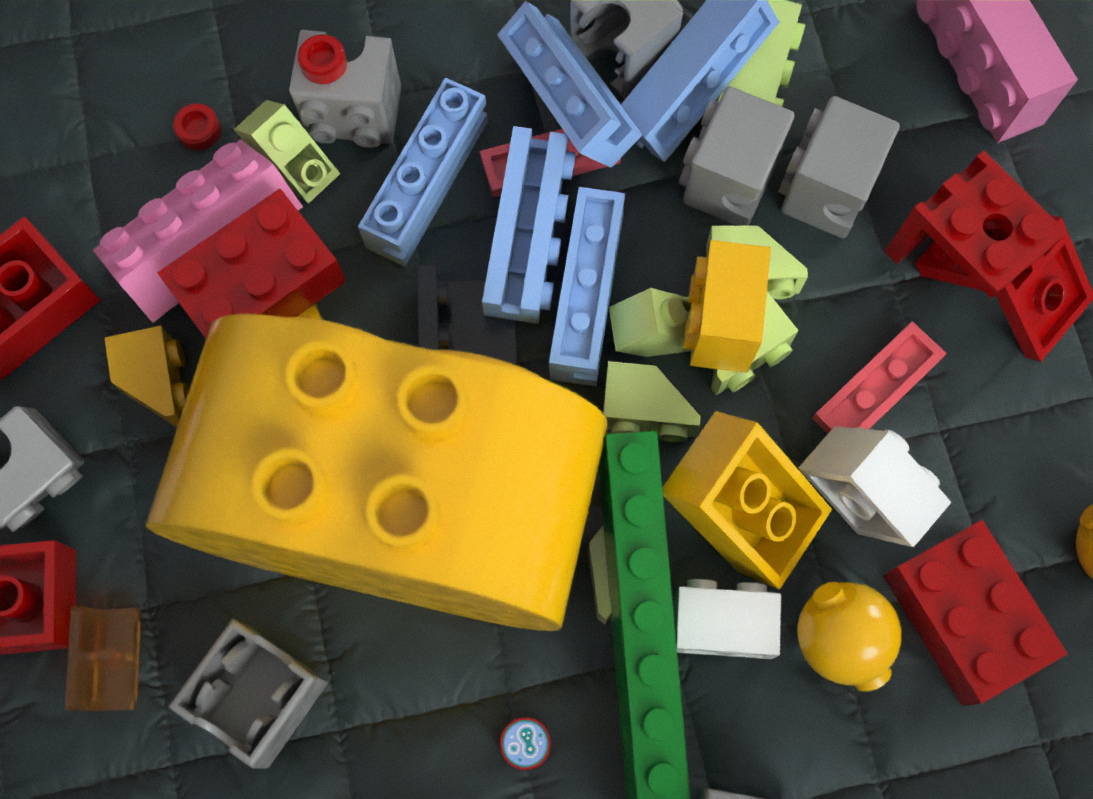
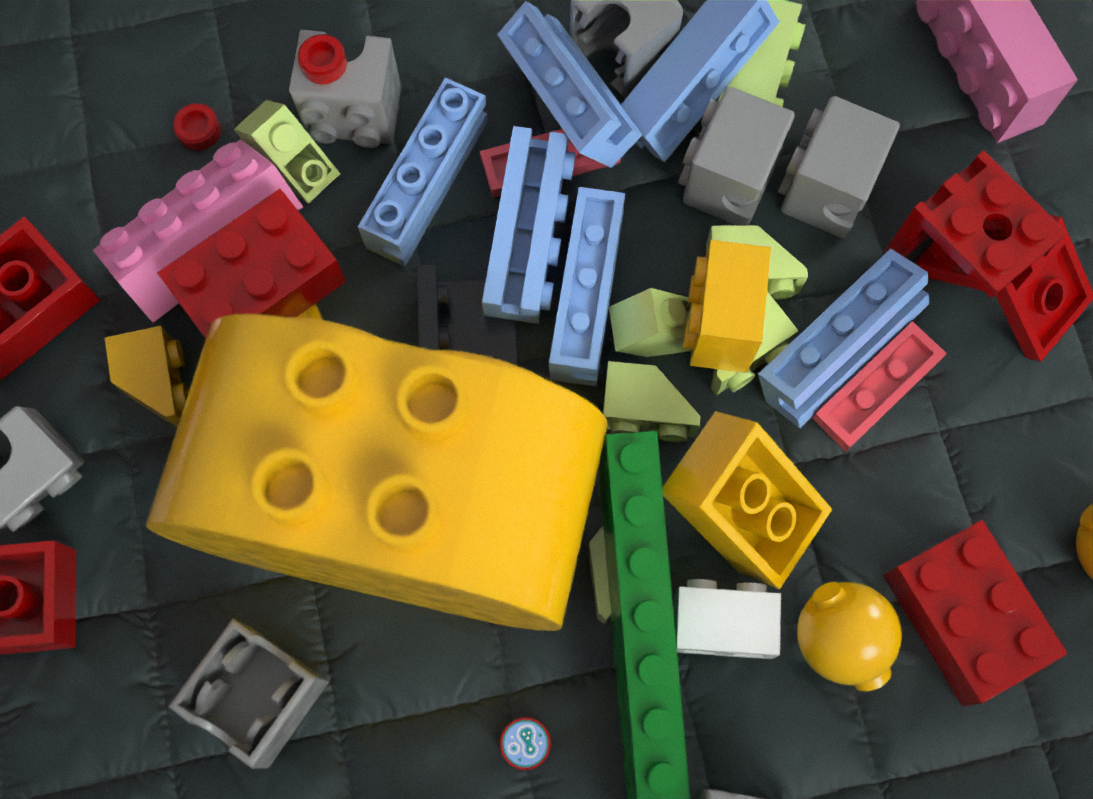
clear orange panel [65,606,141,712] -> none
white brick [798,426,951,547] -> none
none -> light blue brick [758,248,929,428]

